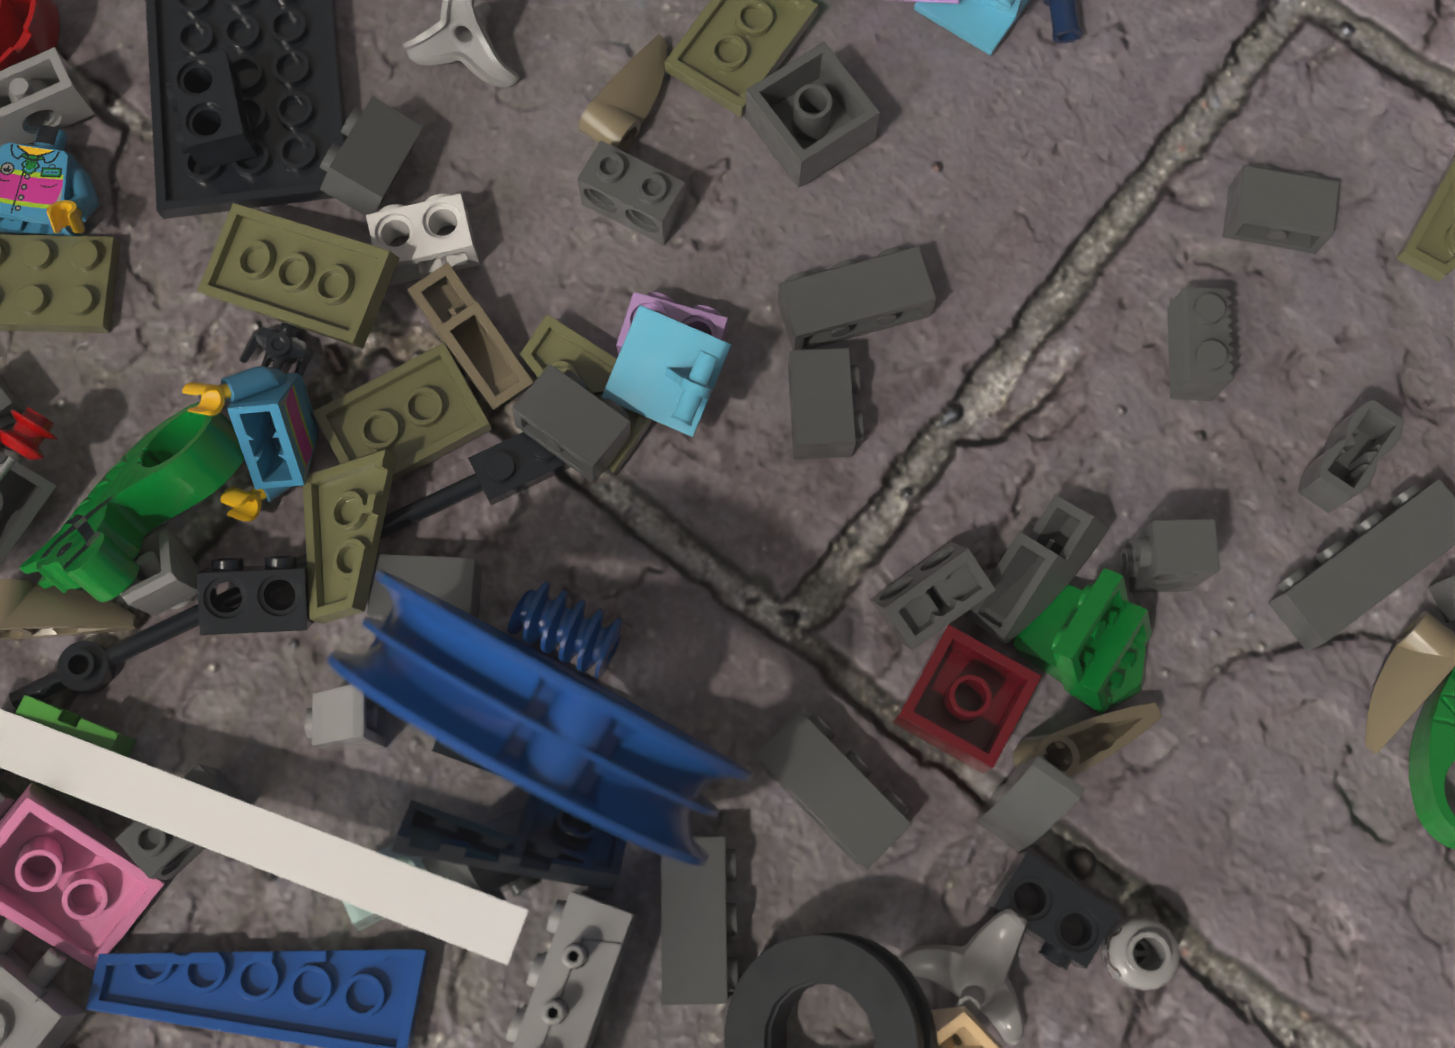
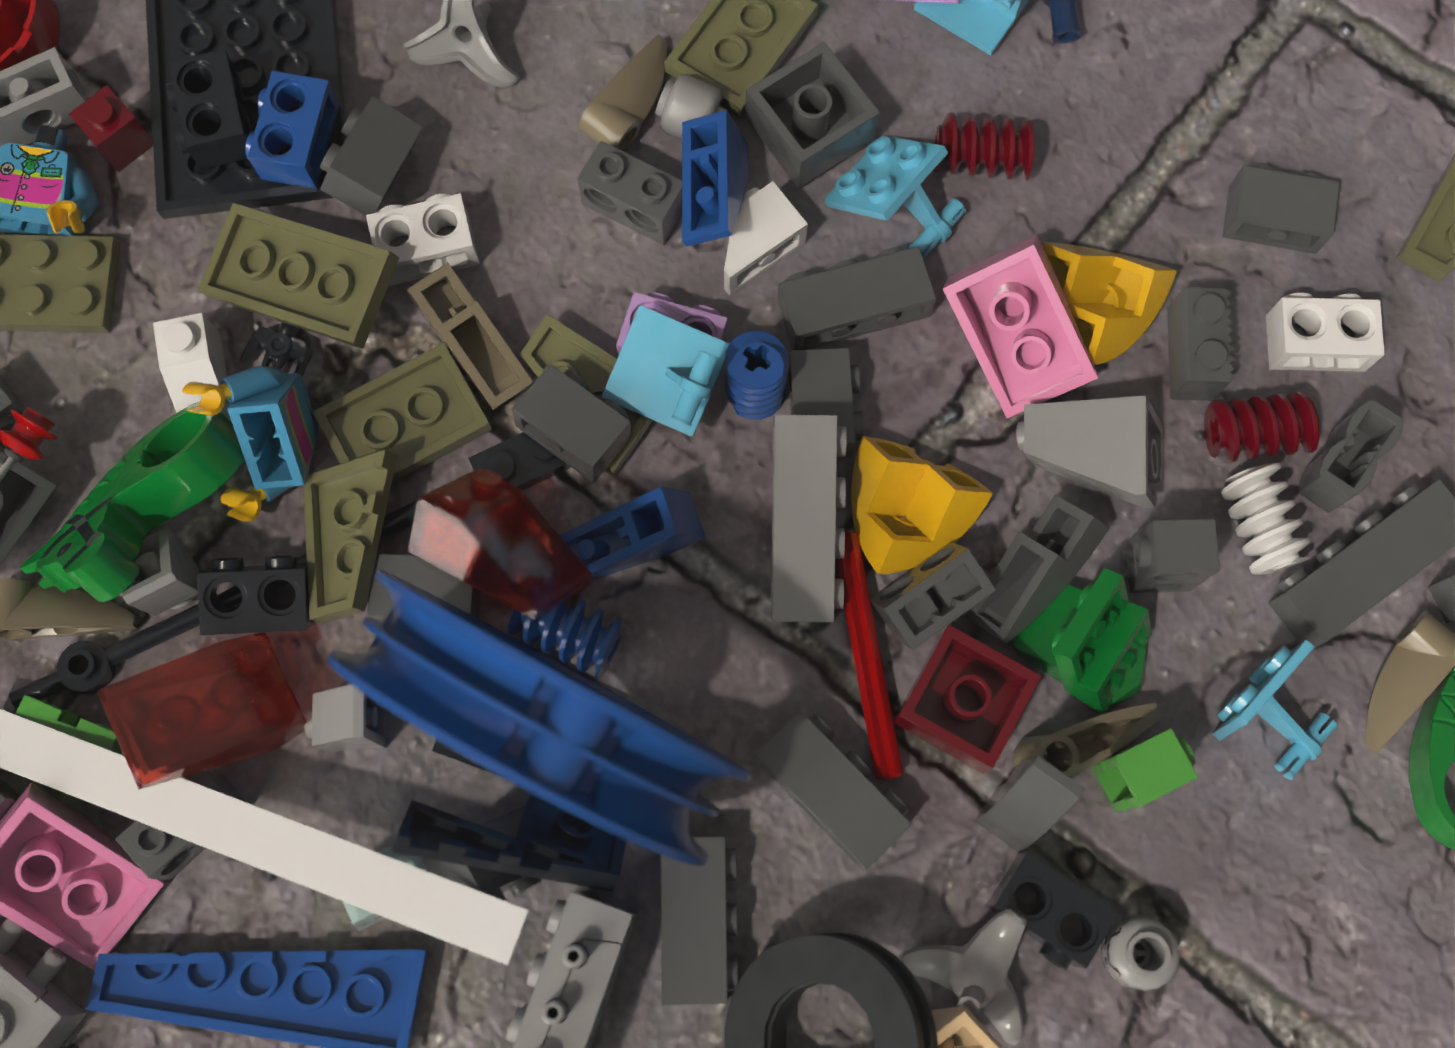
none -> dark red brick [69,85,153,173]
none -> clear red slope [97,632,307,790]
none -> white slope [153,313,232,422]
none -> blue brick [246,71,340,189]
none -> clear red slope [407,468,592,620]
none -> blue slope [539,486,706,592]
none -> light grey head [655,74,728,139]
none -> blue slope [682,110,749,247]
none -> white slope [724,181,808,296]
none -> blue piece [725,331,789,420]
none -> light grey brick [771,415,847,622]
none -> medium azure plate [823,135,966,260]
none -> red axle [835,531,903,781]
none -> yellow brick [851,436,993,574]
none -> dark red piece [932,112,1035,181]
none -> bright pink slope [943,234,1098,418]
none -> light grey slope [1016,395,1163,508]
none -> yellow brick [1042,242,1177,365]
none -> bright green brick [1091,728,1198,813]
none -> dark red piece [1204,392,1319,462]
none -> medium azure plate [1212,640,1338,780]
none -> white piece [1221,463,1311,575]
none -> white brick [1266,293,1385,372]

